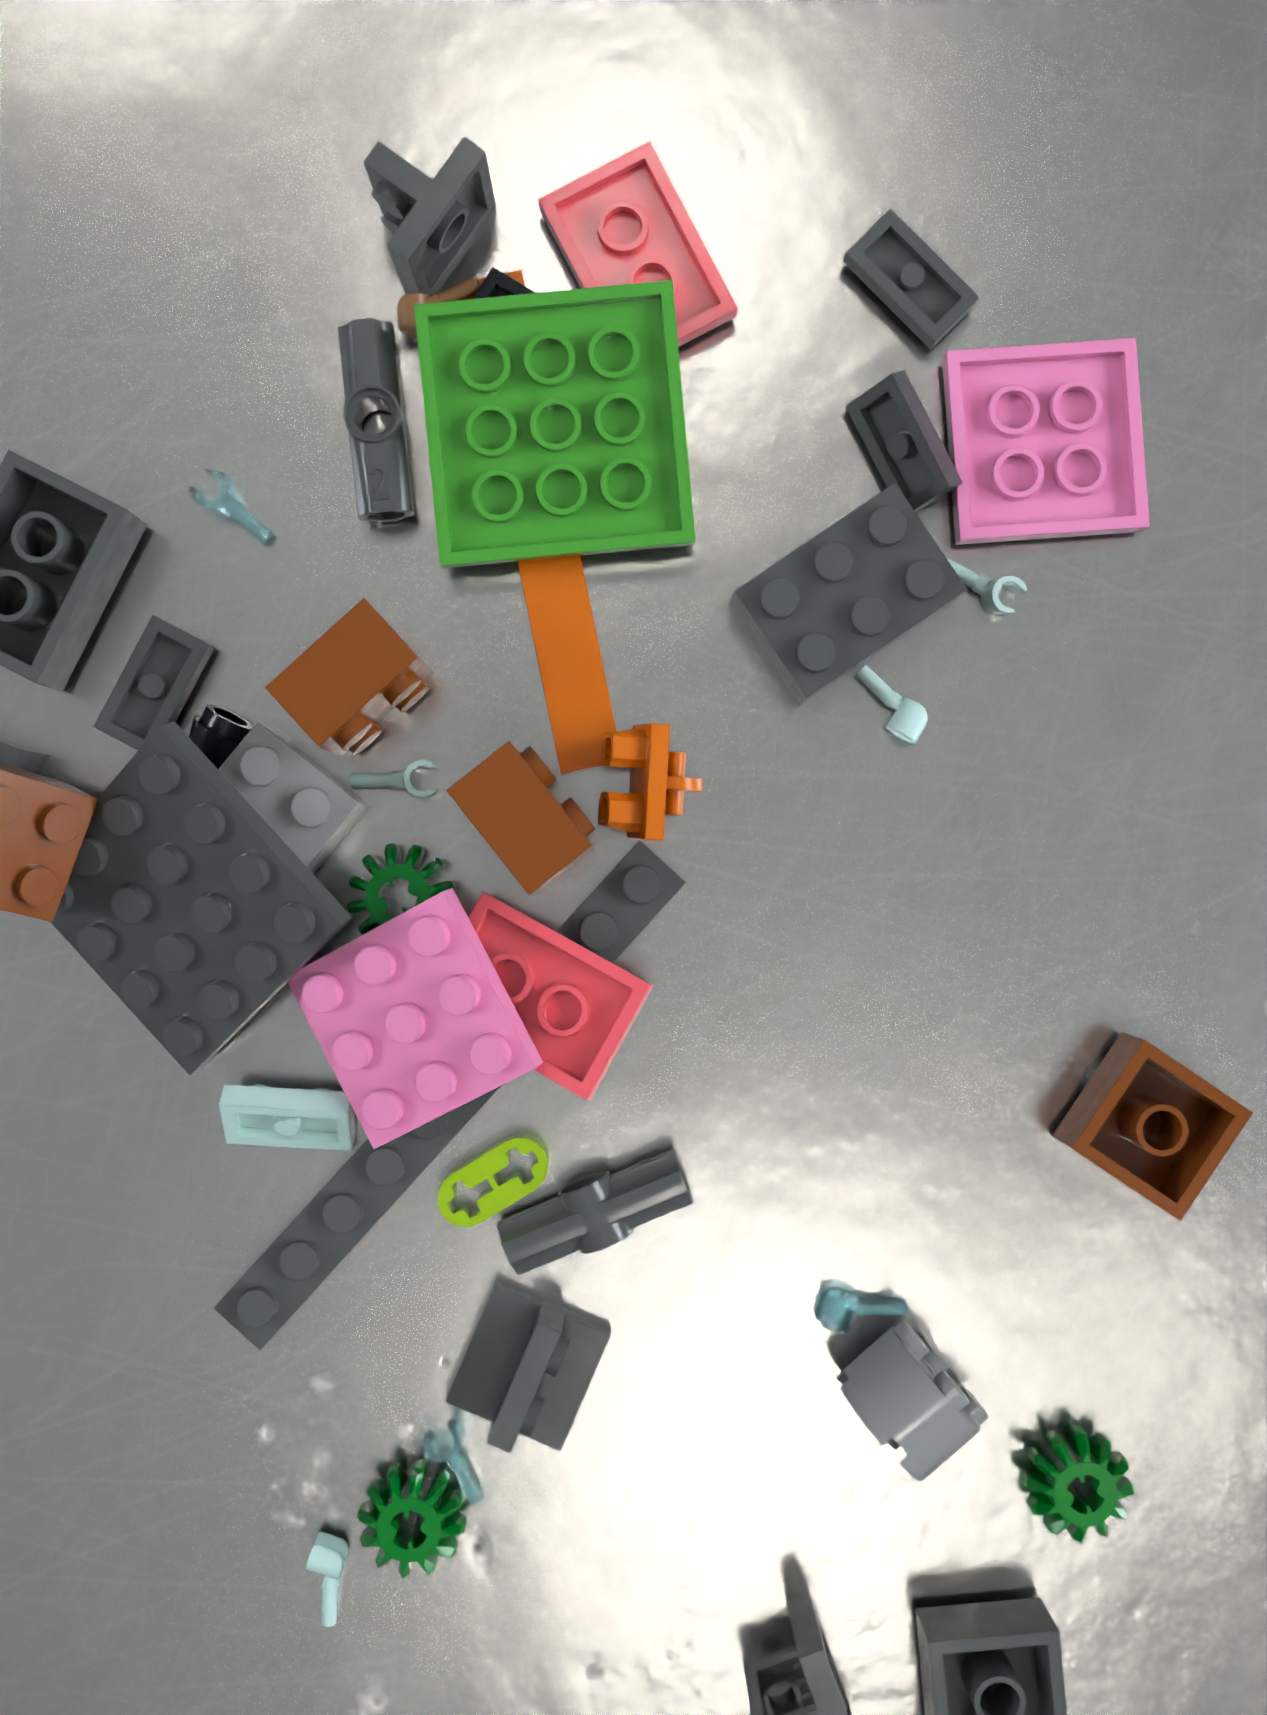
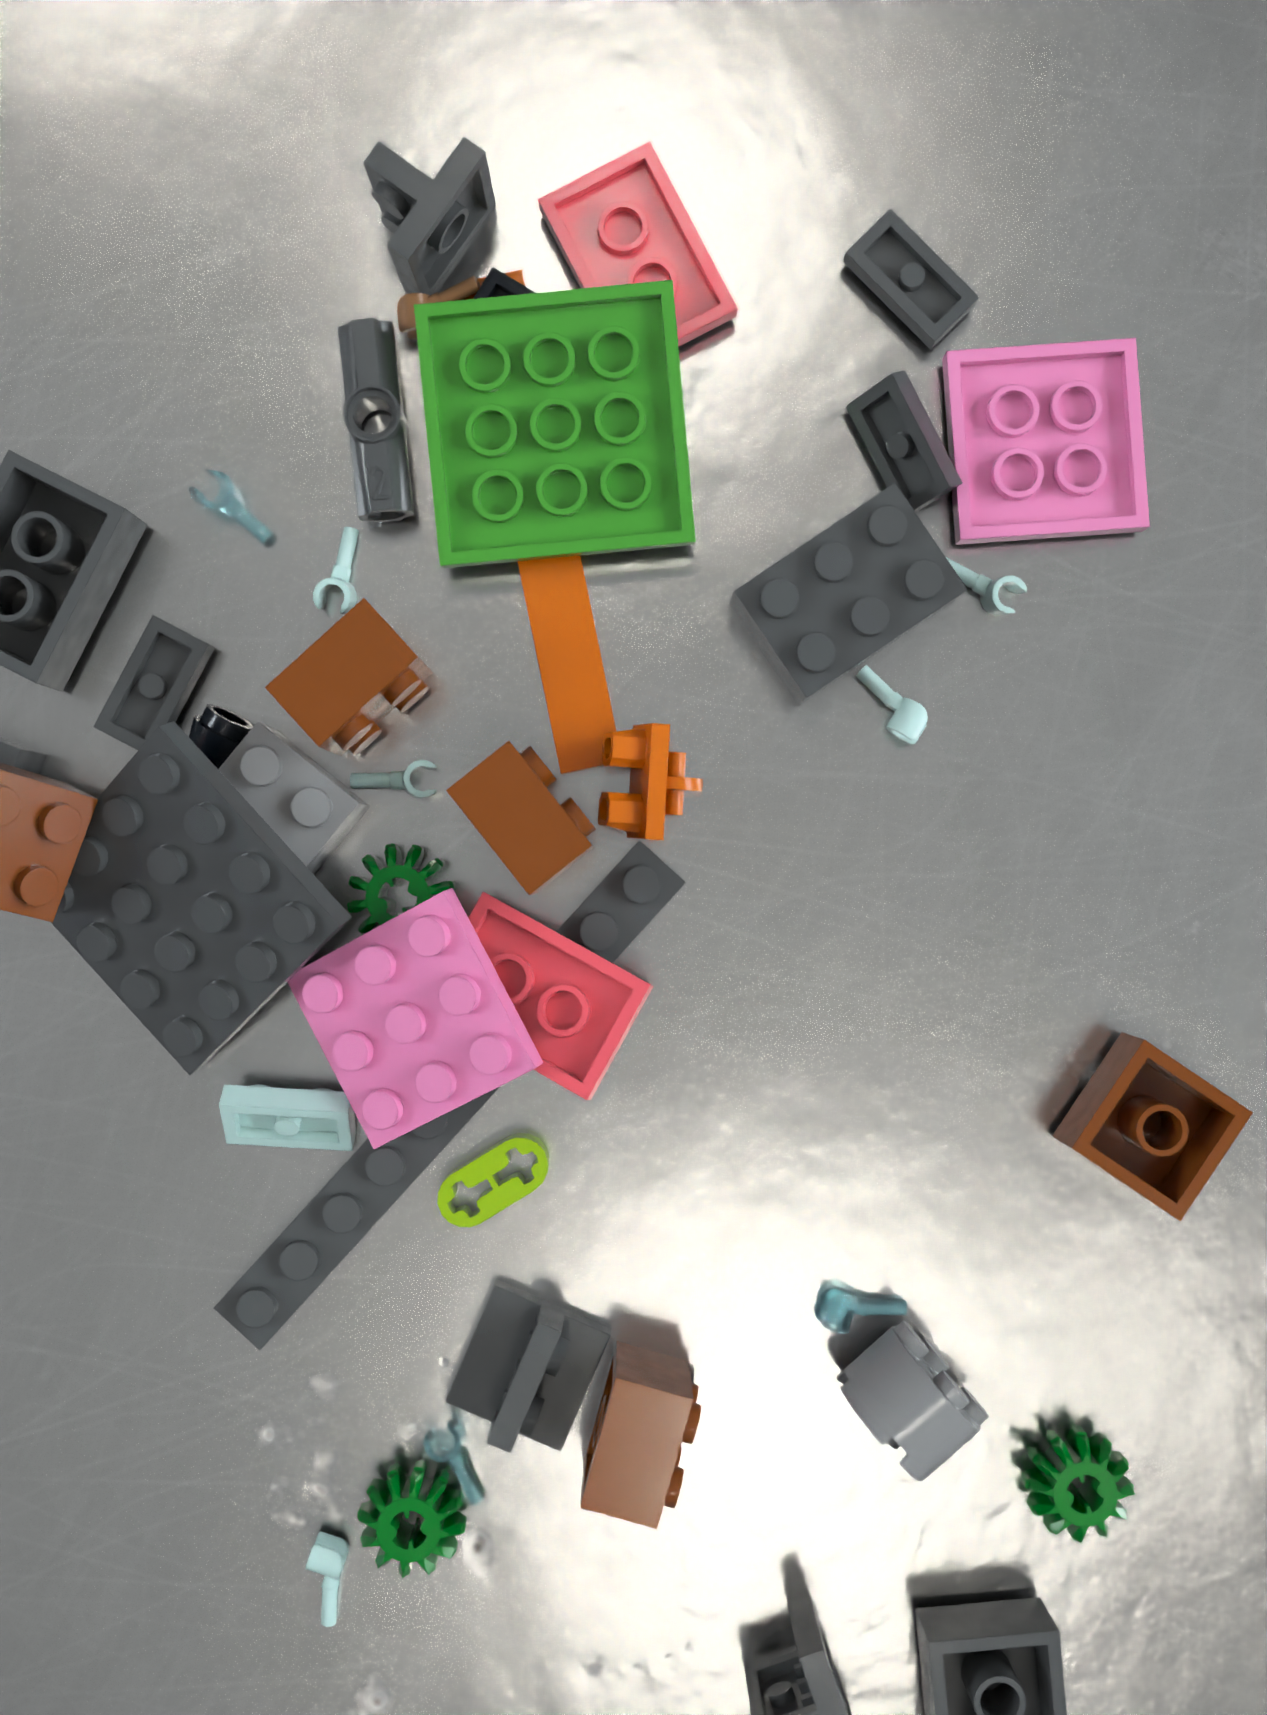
dark grey piece [496,1149,694,1276] -> none
none -> light aqua hand [313,527,359,614]
none -> brick [580,1341,702,1530]

